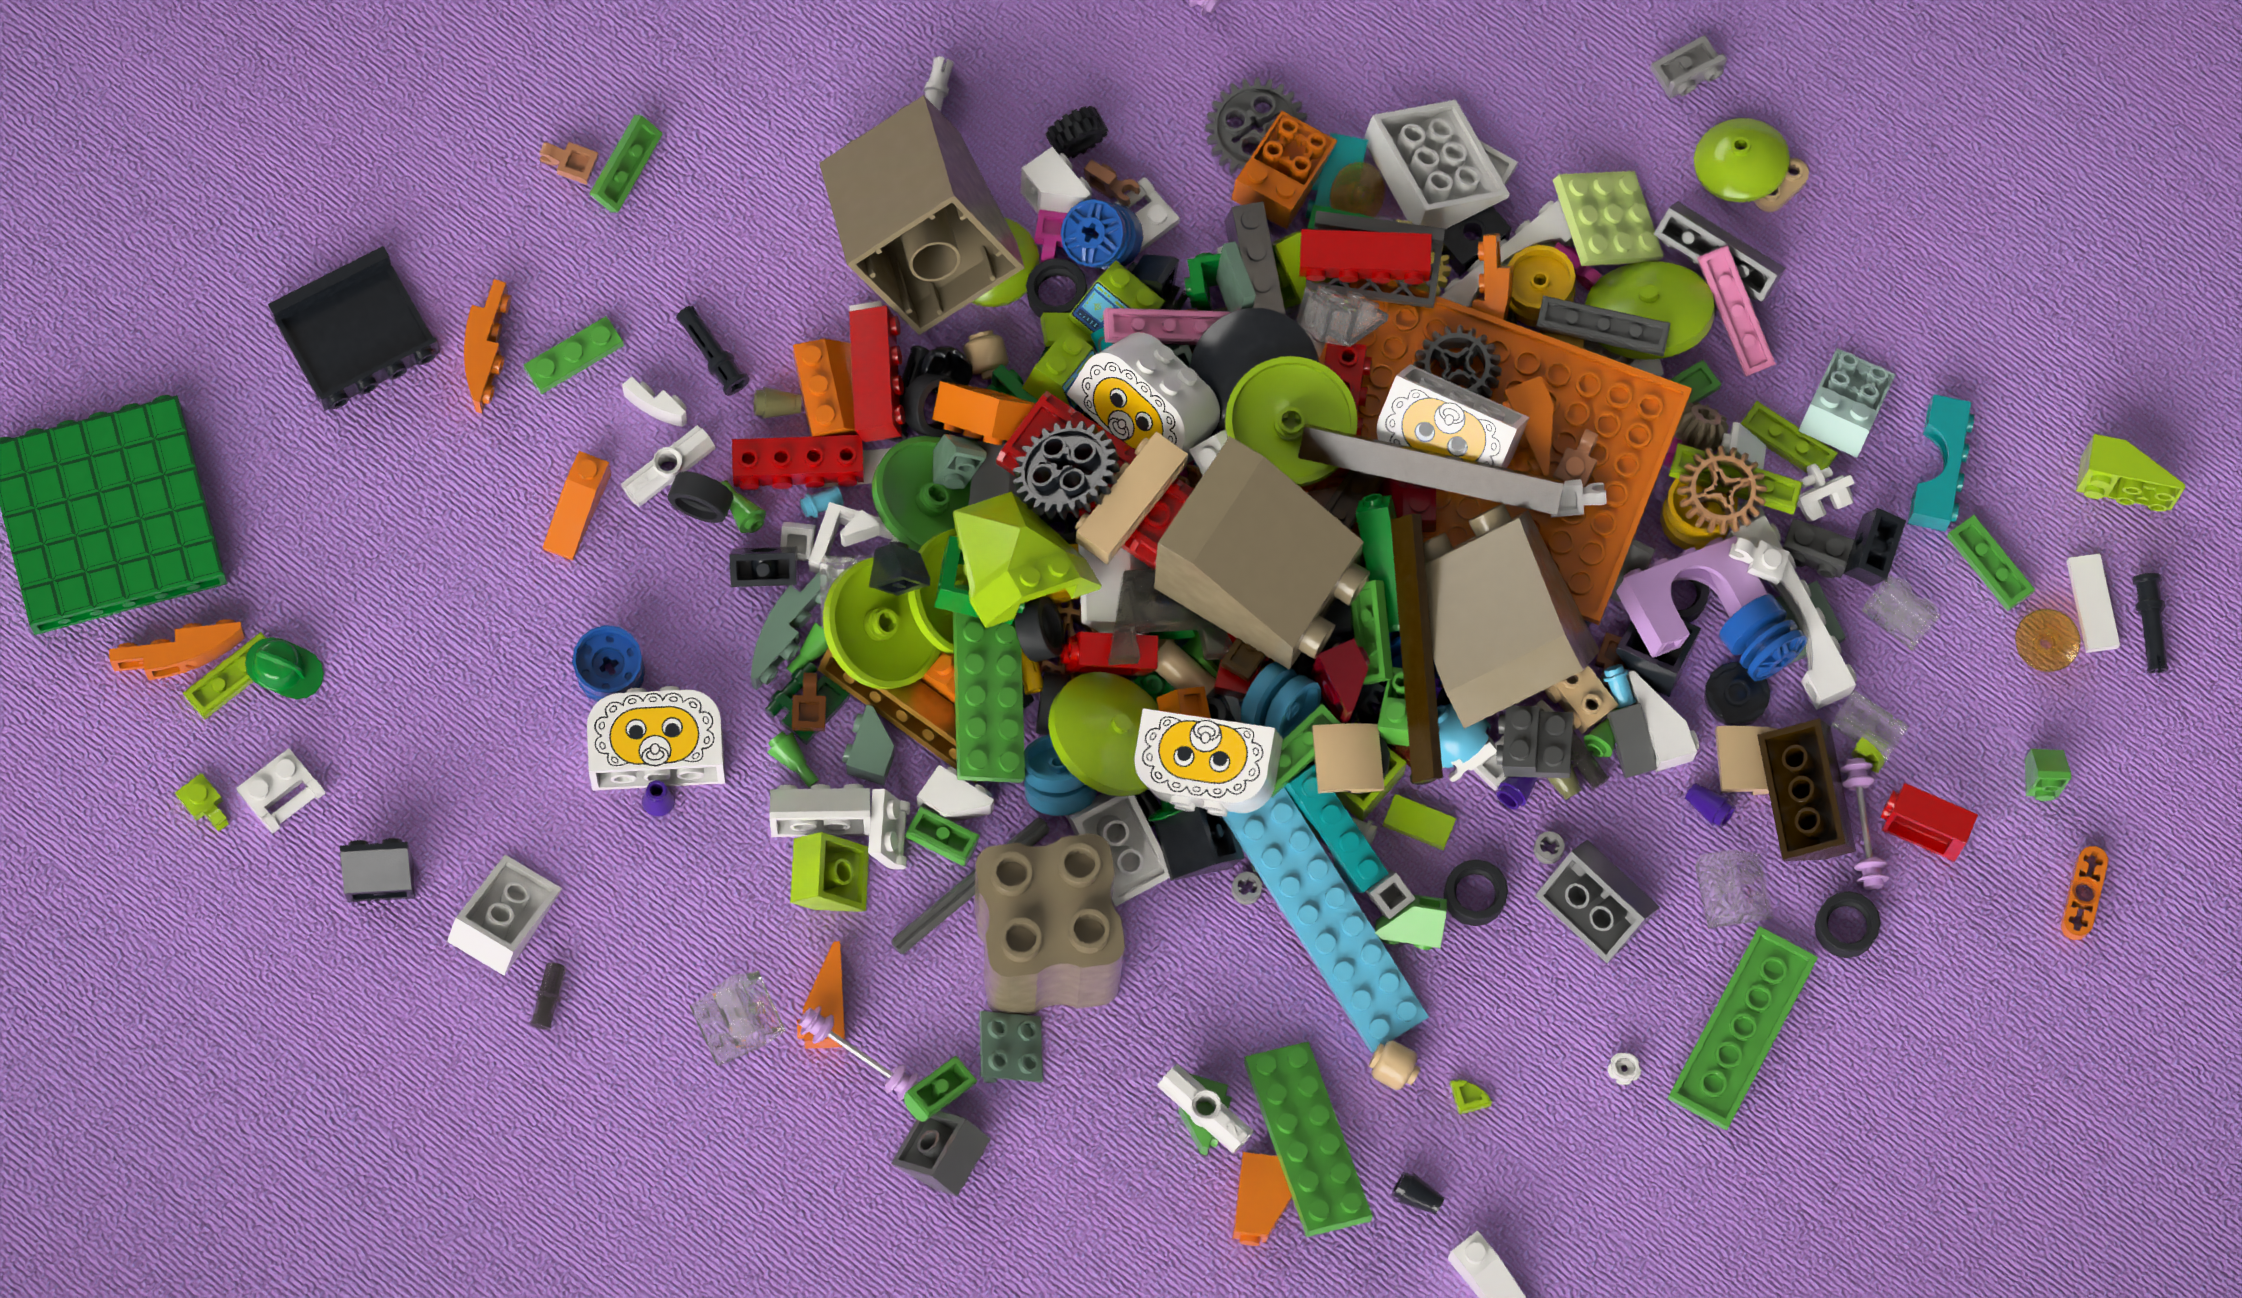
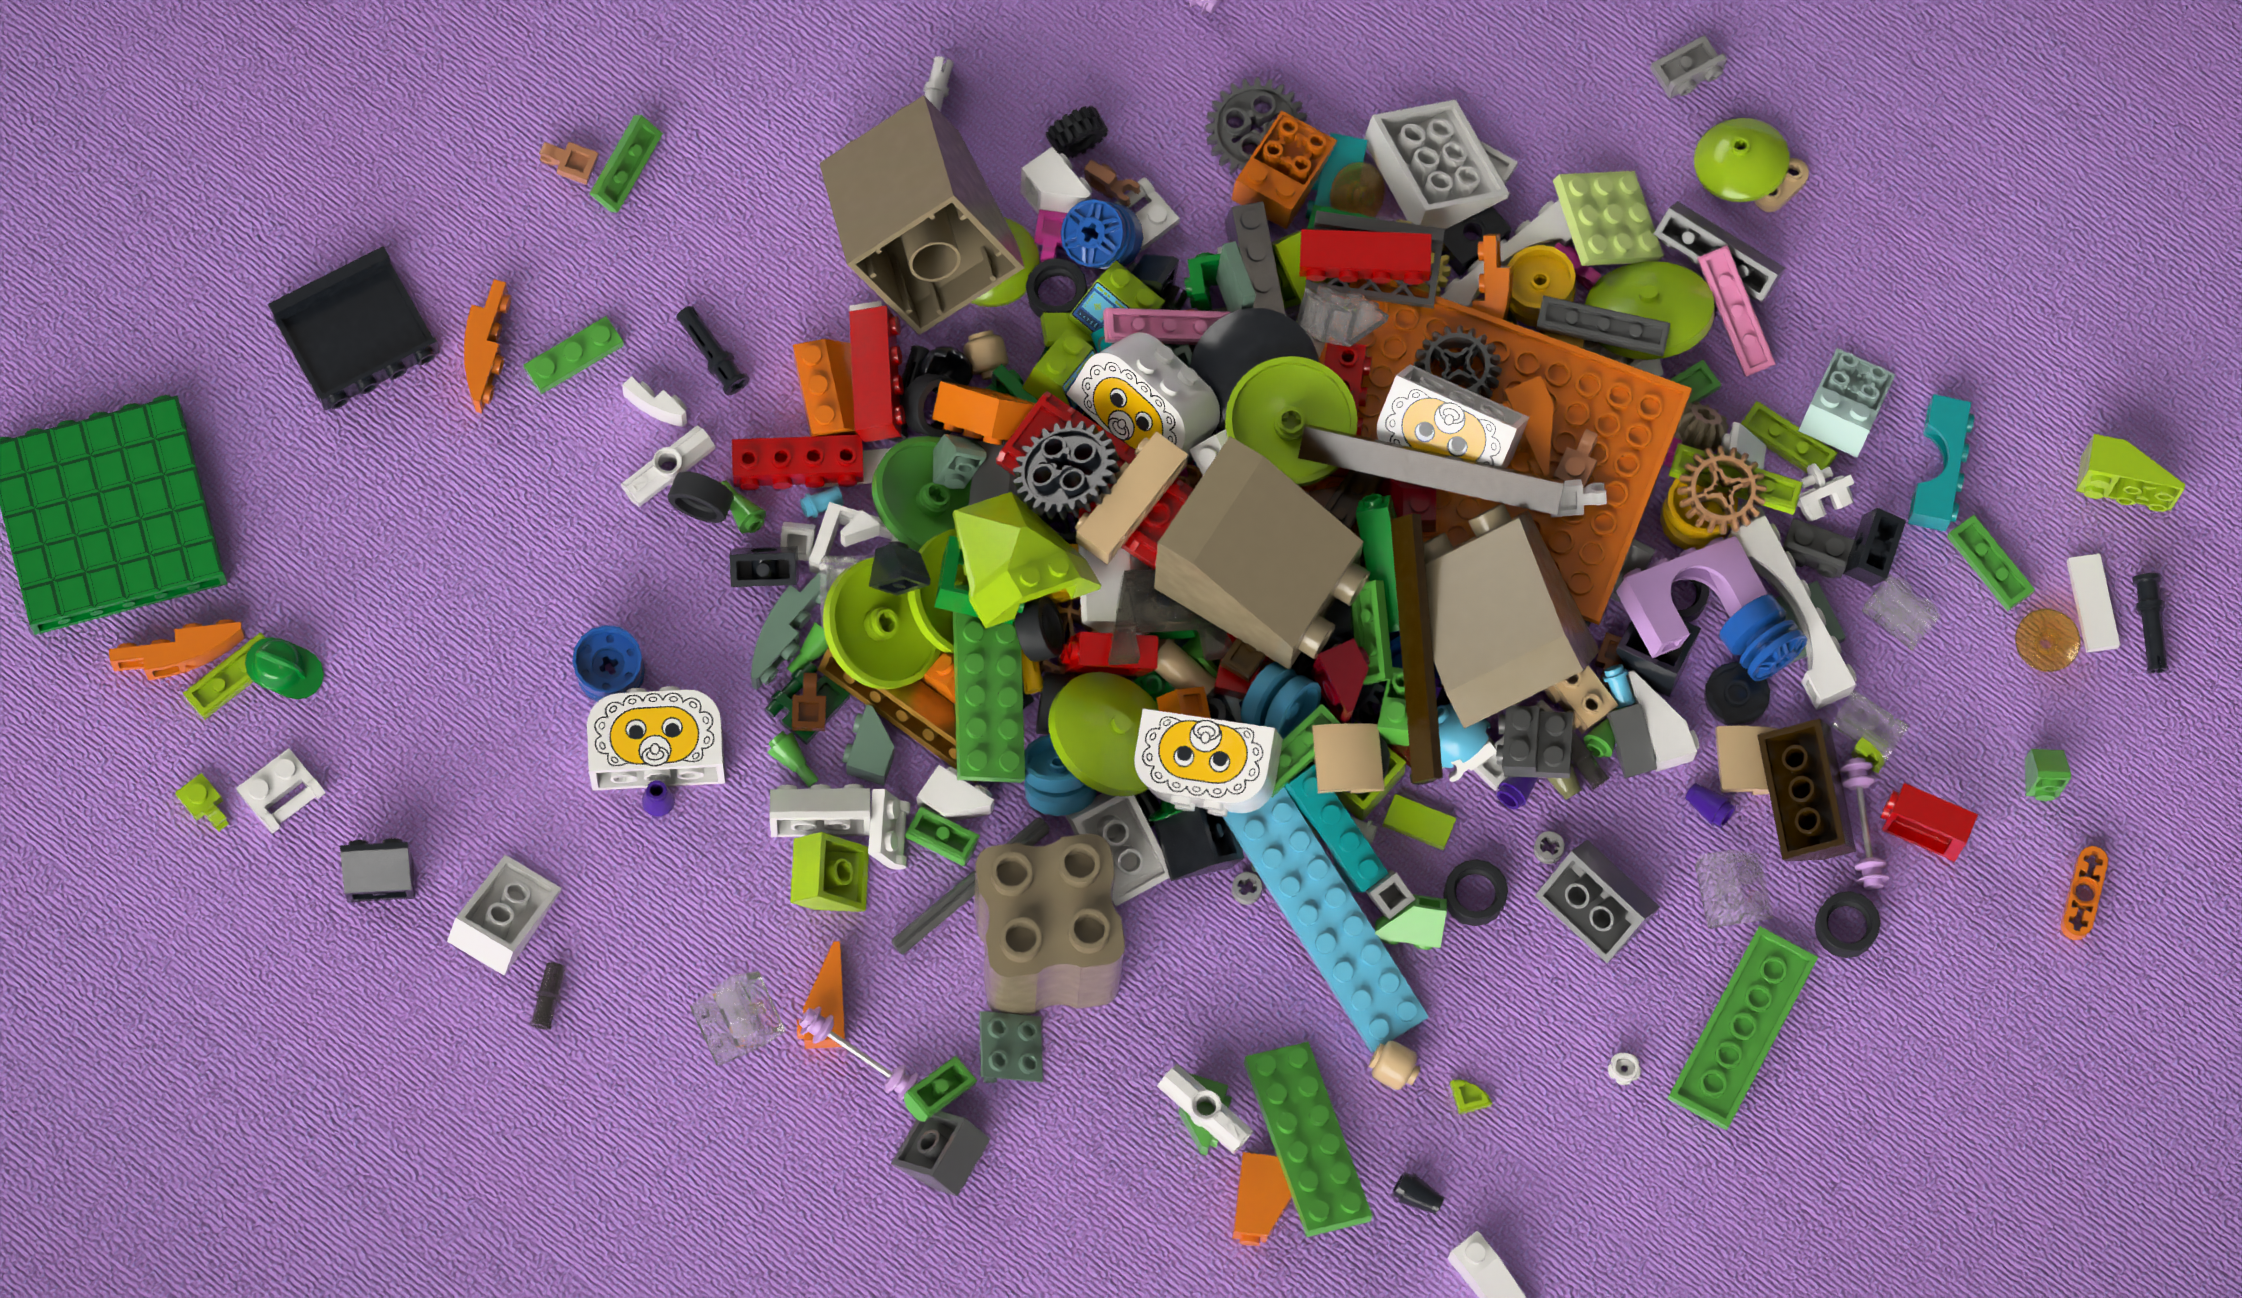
orange slope [543,451,611,561] -> none
olive cone [753,387,802,419] -> none
white plate [1728,537,1790,585] -> none

